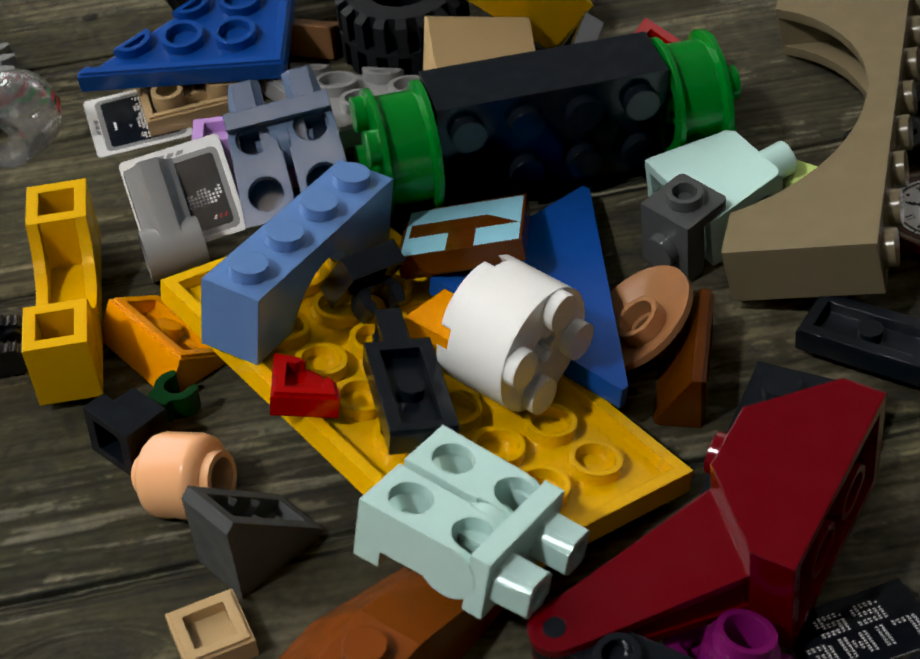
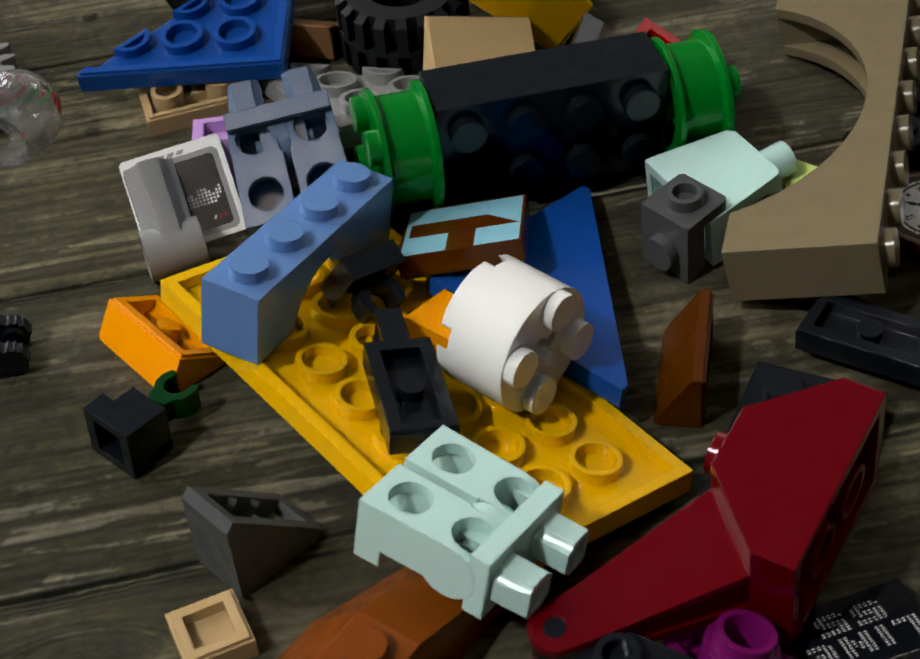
yellow arch [21,178,104,406] -> none
sticker [83,89,192,158] -> none
light nougat head [131,431,237,520] -> none
red tile [270,354,340,418] -> none
medium nougat dish [610,265,693,371] -> none

